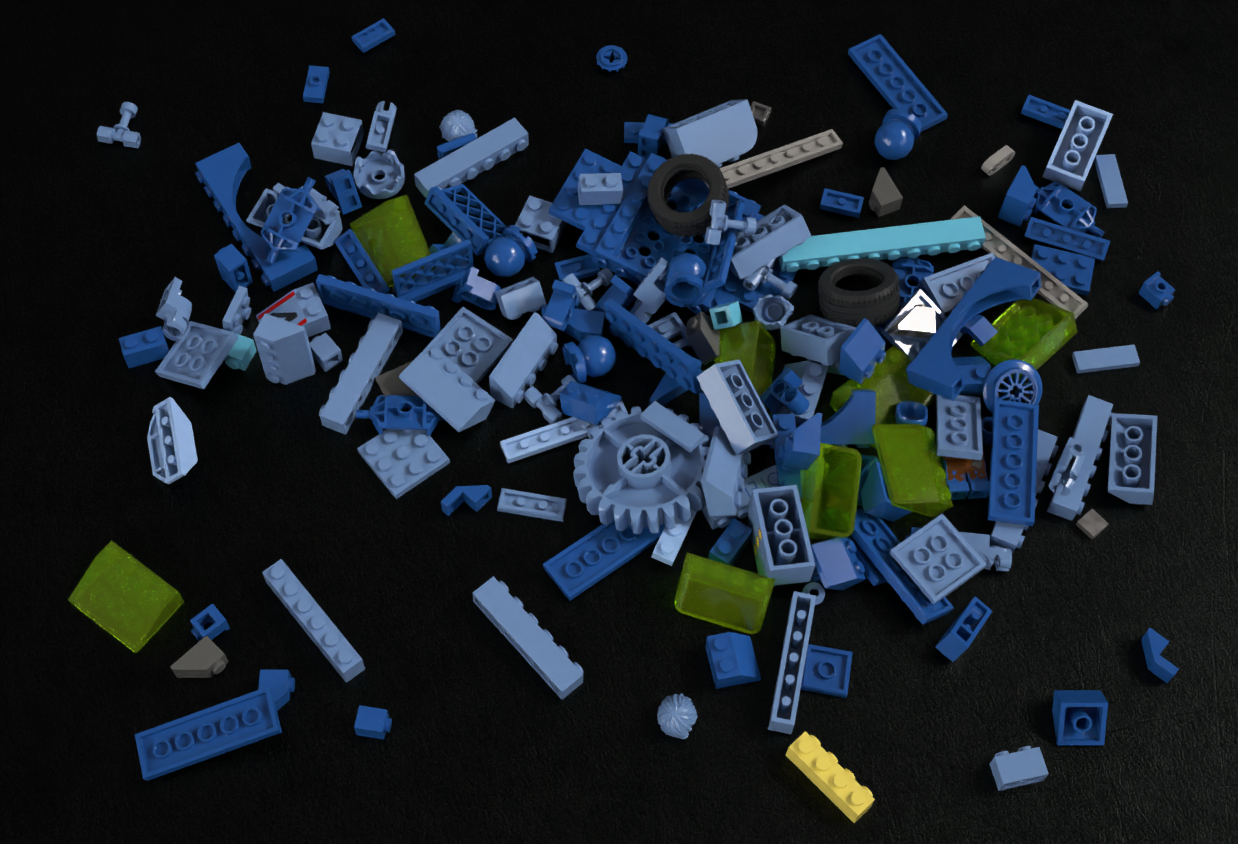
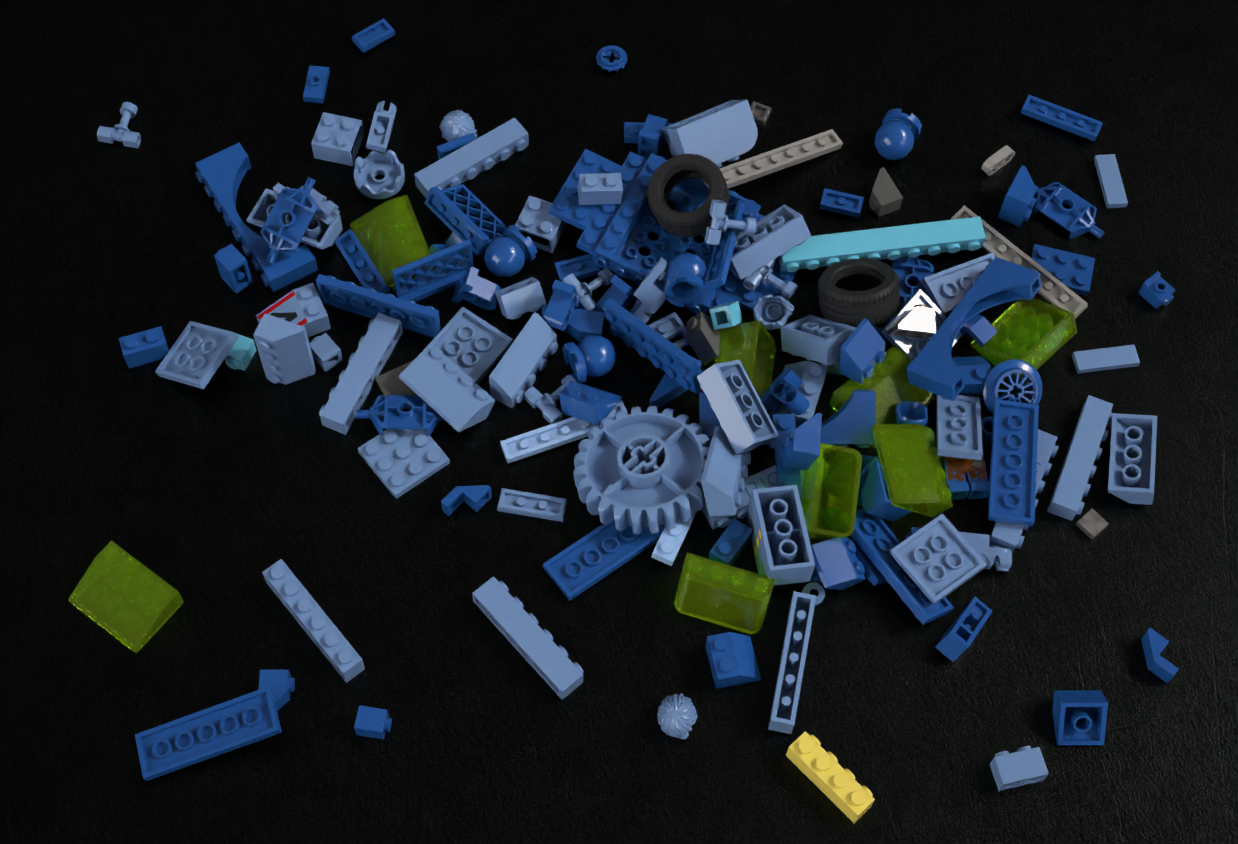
light blue wedge [147,397,198,484] -> none
medium blue plate [156,277,192,341] -> none
dark grey slope [170,635,228,678] -> none
blue brick [190,604,230,641] -> none
medium blue plate [222,286,251,335] -> none
blue tile [324,169,362,215] -> none
medium blue tile [640,401,705,453] -> none
blue tile [800,644,853,698] -> none
blue plate [848,34,948,132] -> none
blue plate [1024,217,1110,261] -> none
light blue brick [1043,100,1113,191] -> none
medium blue plate [1049,437,1090,496] -> none

